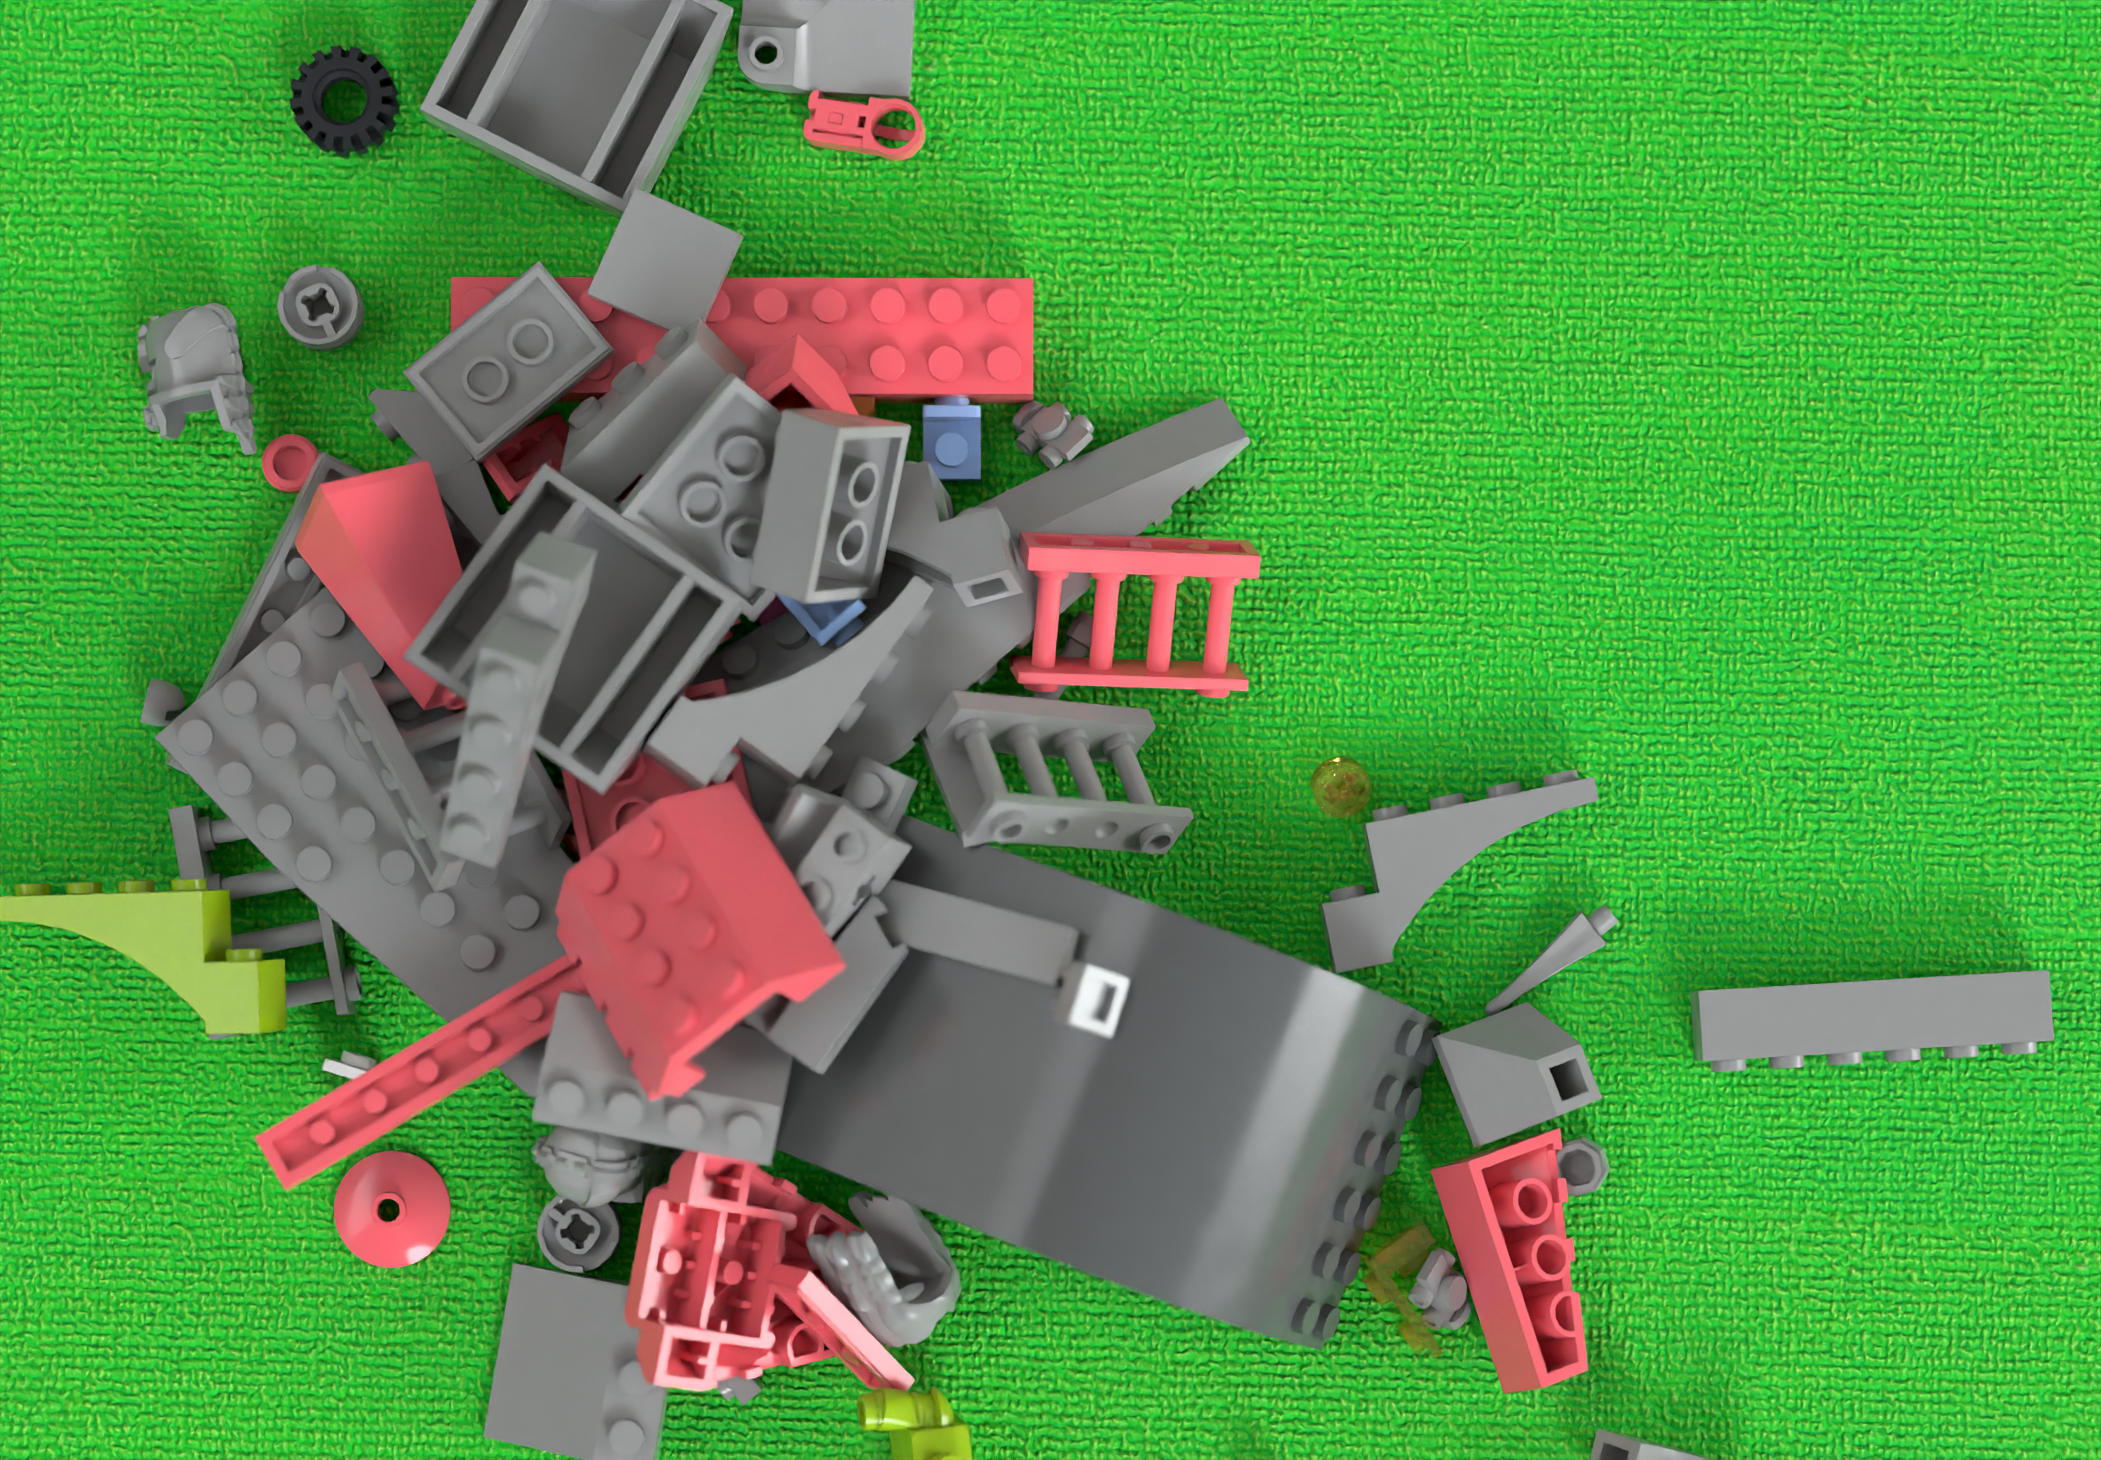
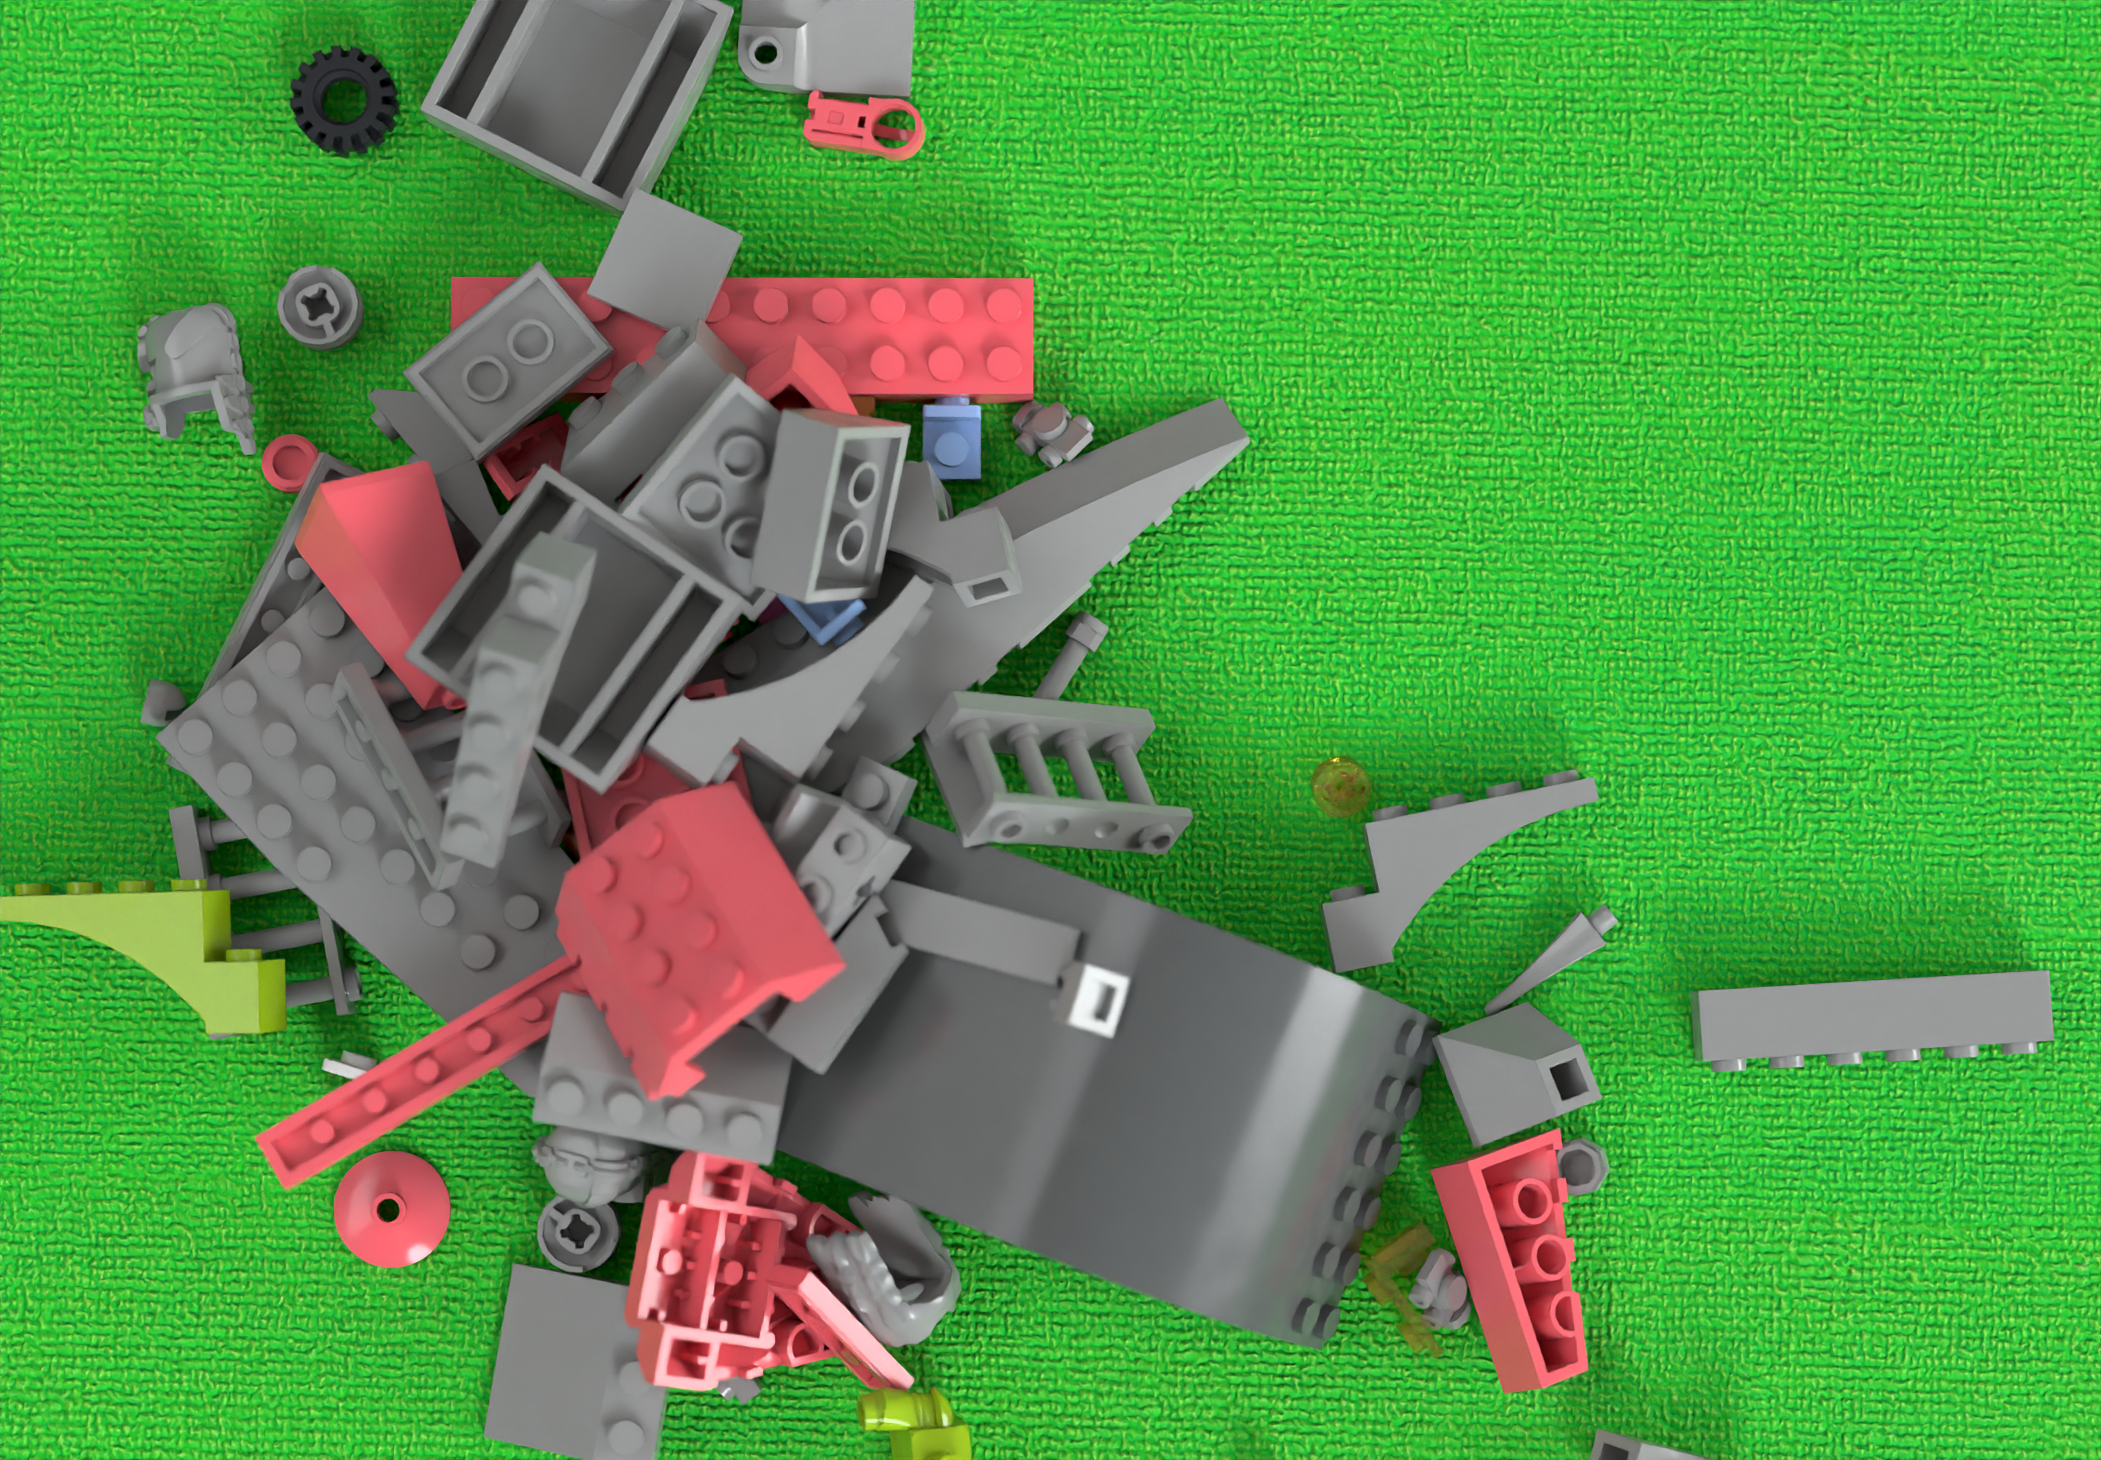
coral fence [1009,532,1261,698] -> none

